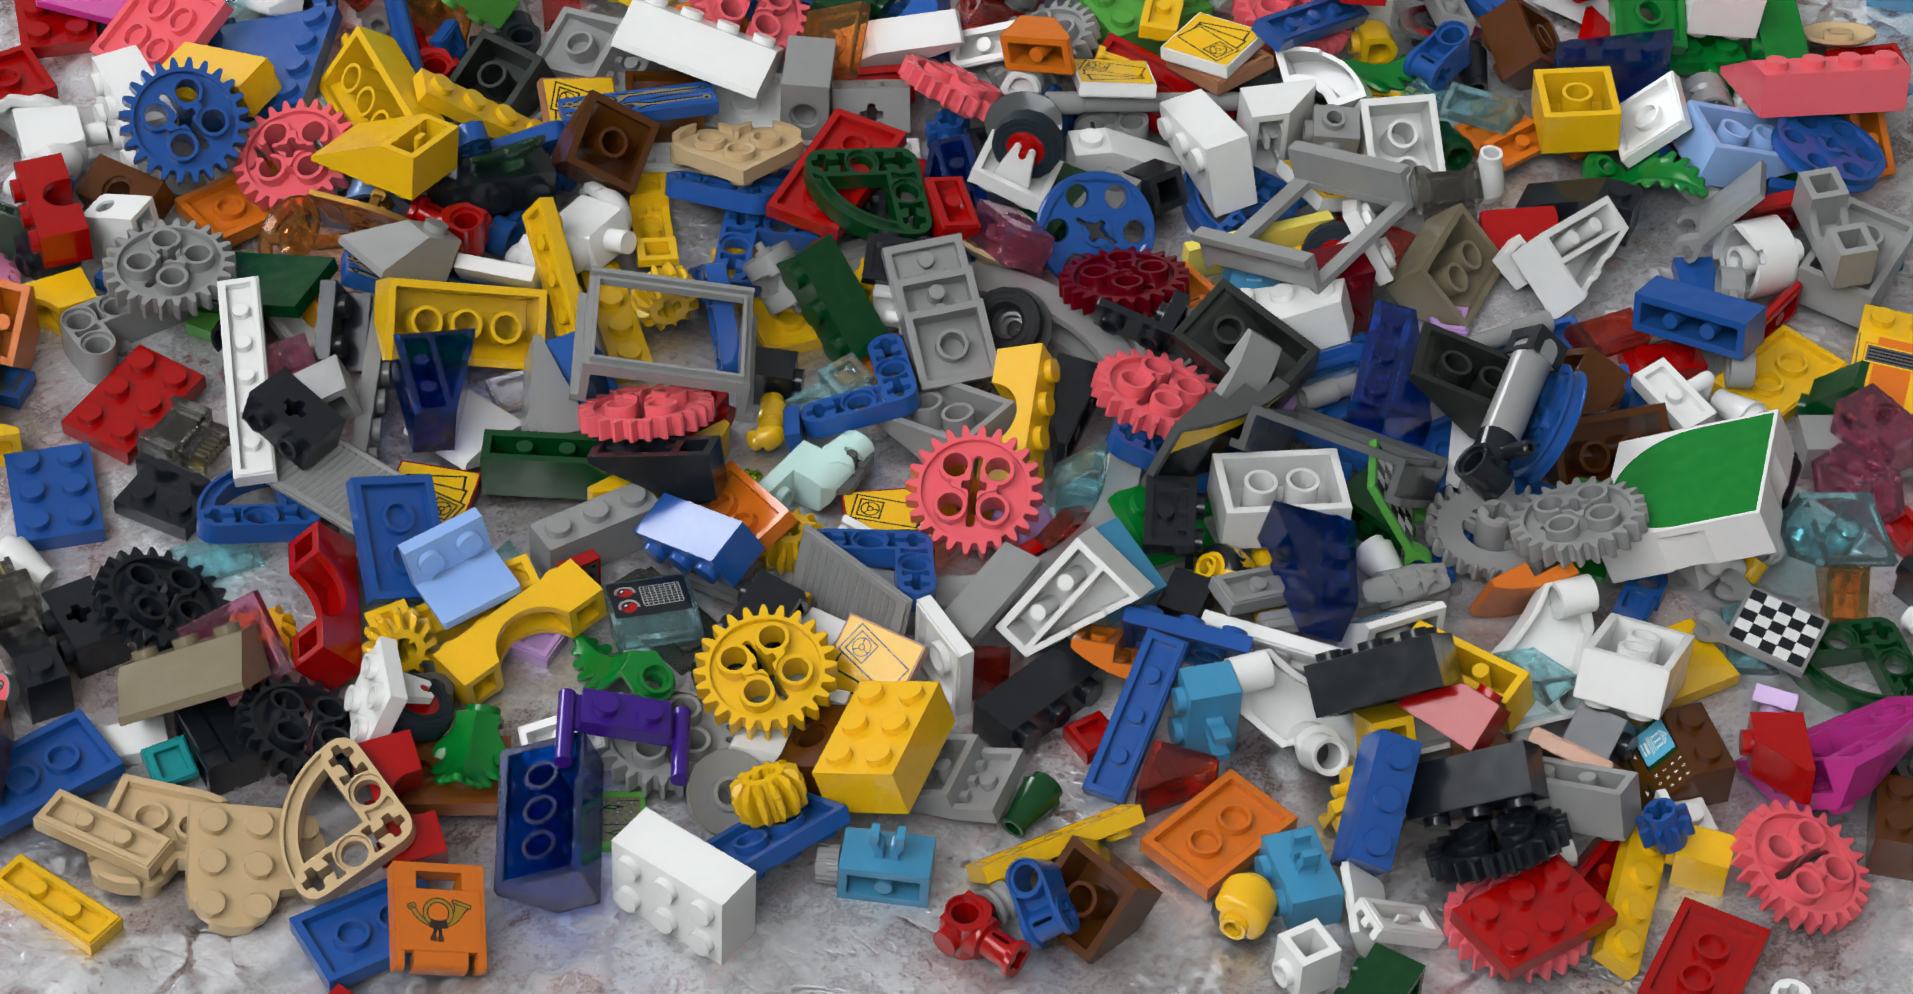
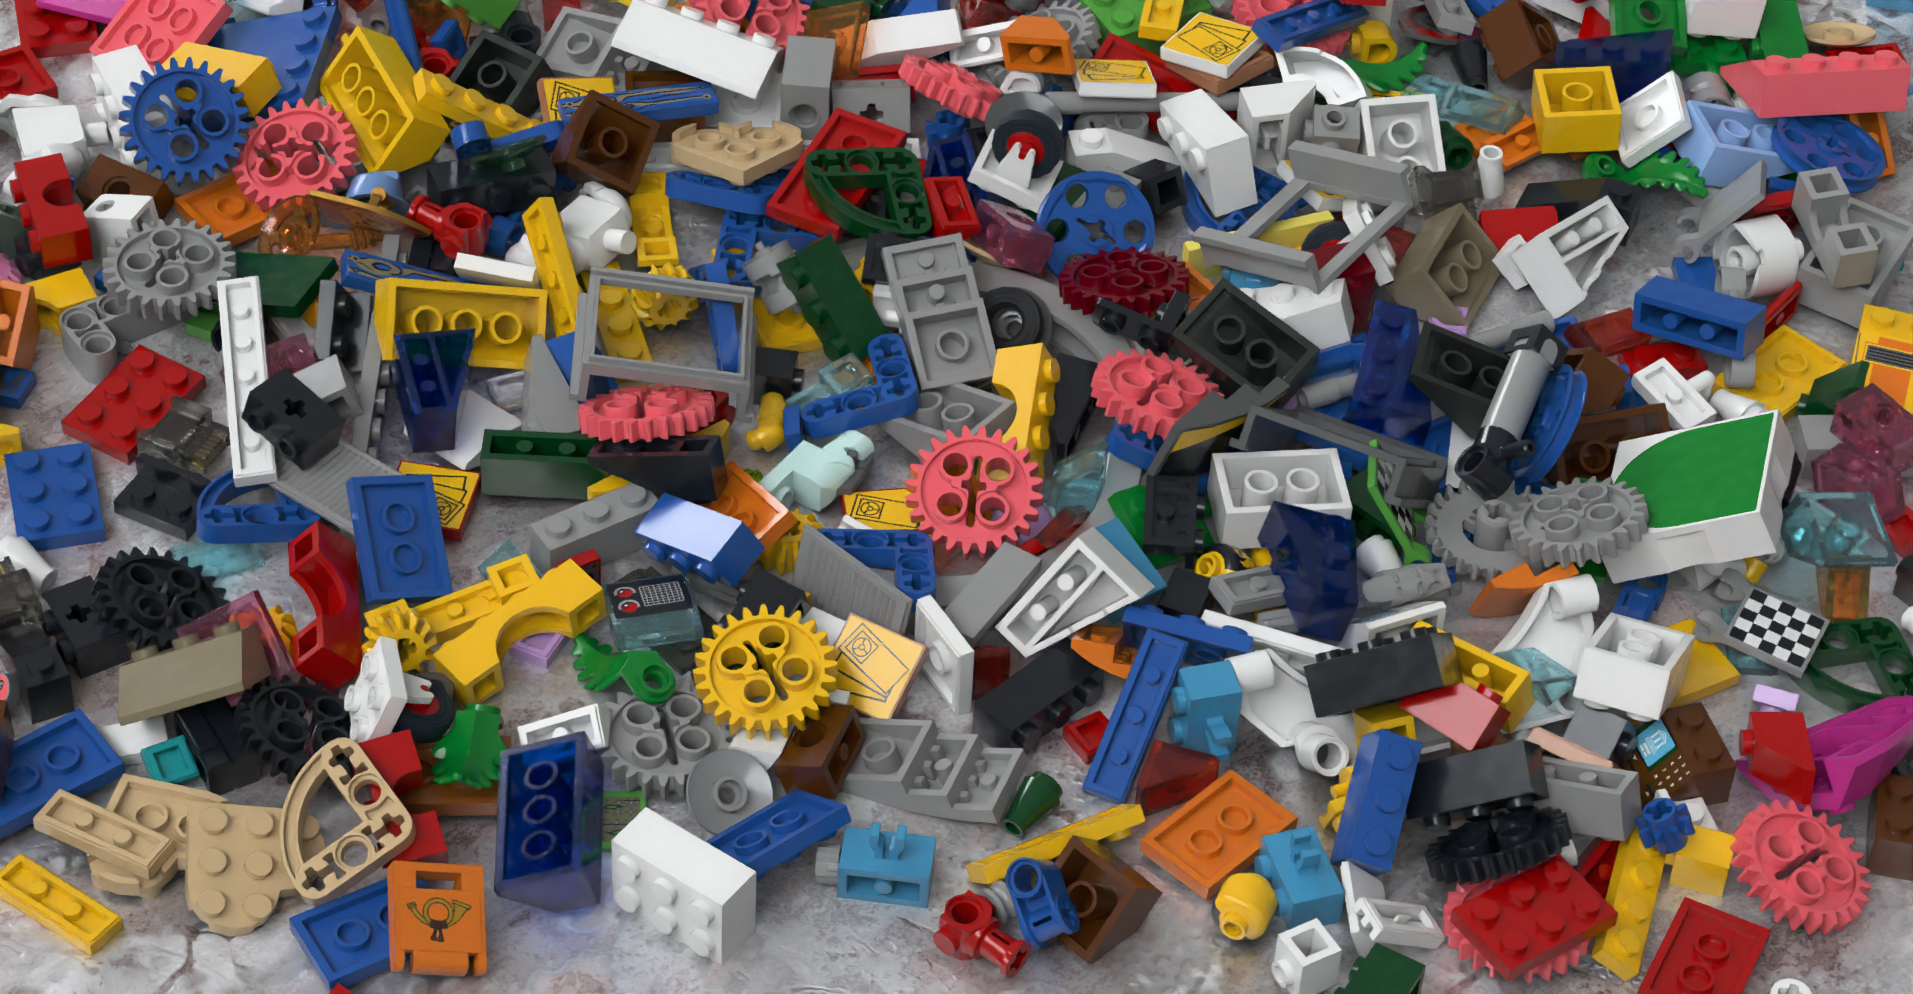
yellow slope [311,113,459,201] -> none
light grey slope [337,217,461,282] -> none
light blue bracket [398,507,522,630] -> none
dark purple plate [554,687,691,786] -> none
yellow gear [729,760,808,828] -> none
yellow brick [812,680,955,814] -> none
yellow piece [1094,45,1129,60] -> none
light grey slope [1214,328,1282,400] -> none
blue piece [1403,21,1472,92] -> none

